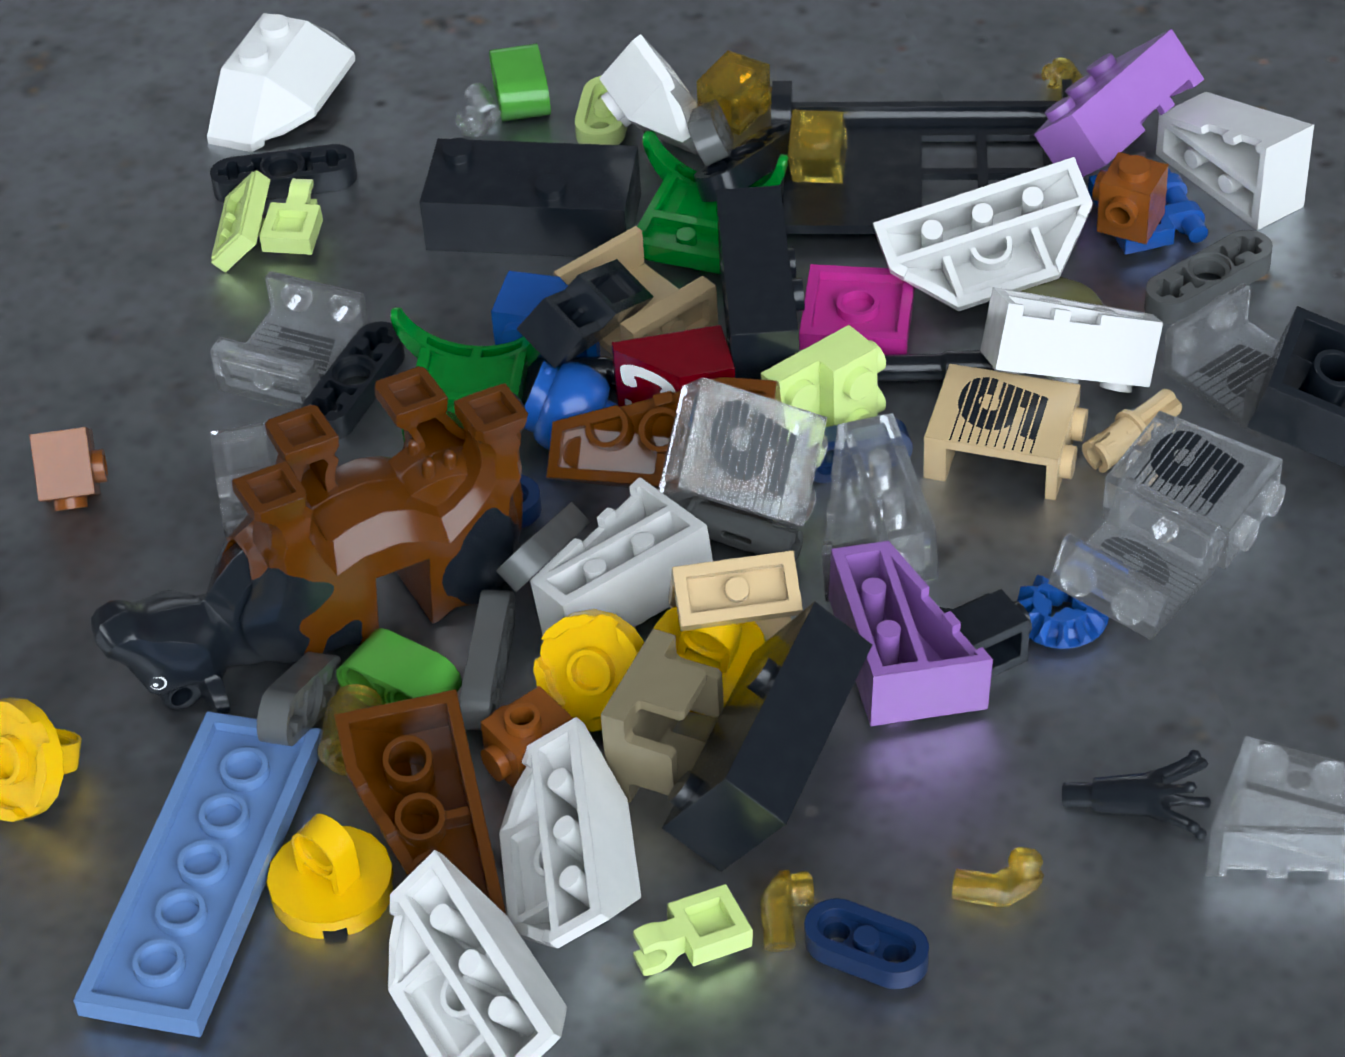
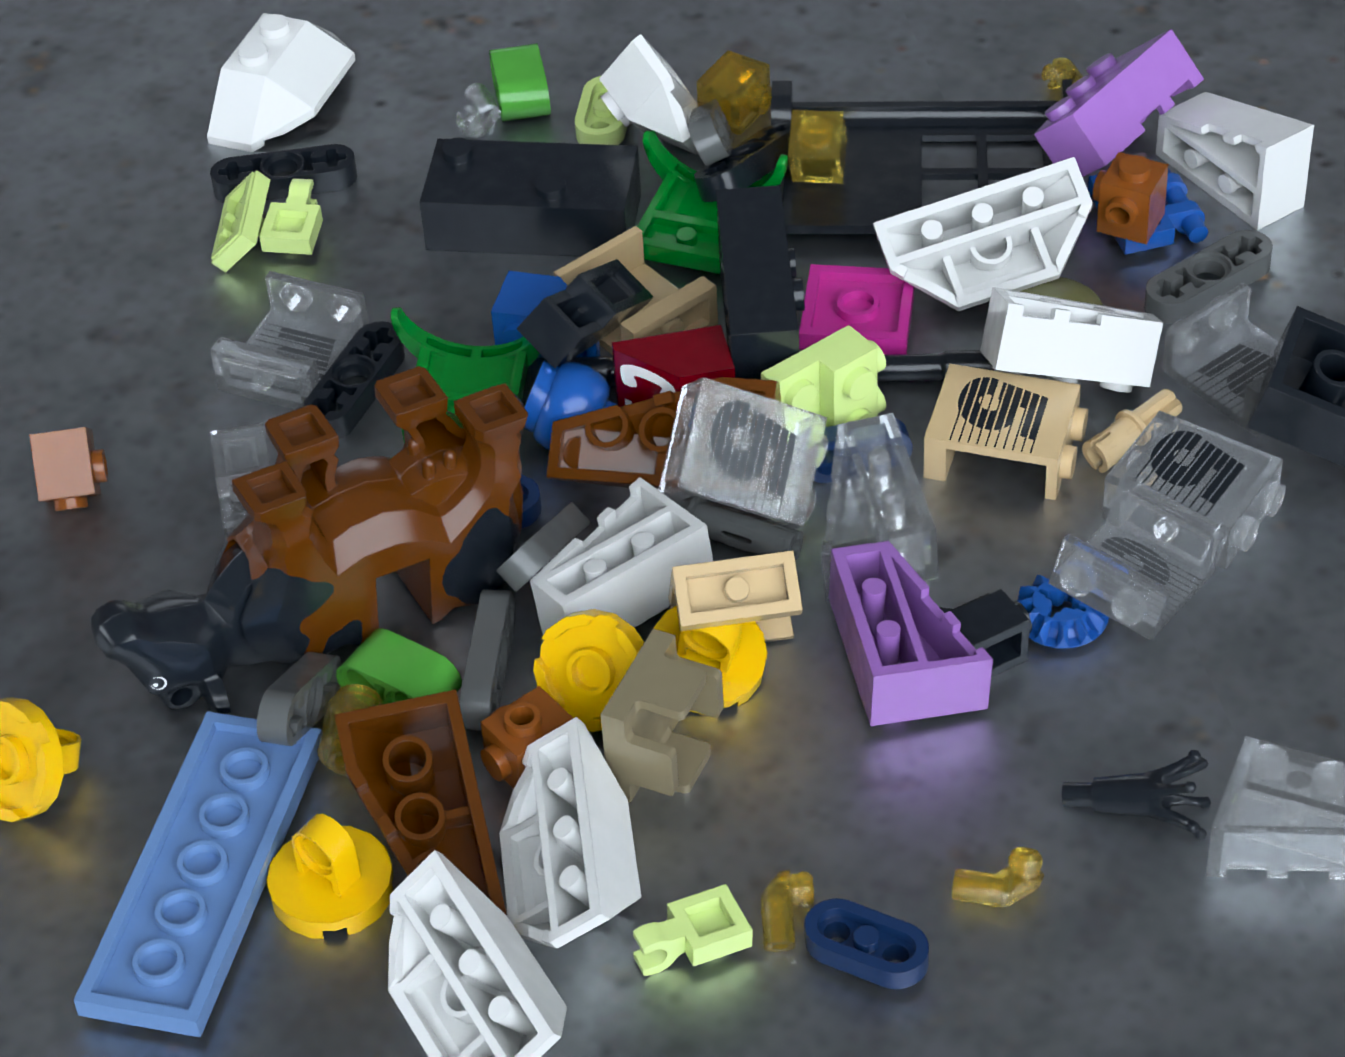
black brick [662,601,873,872] -> none

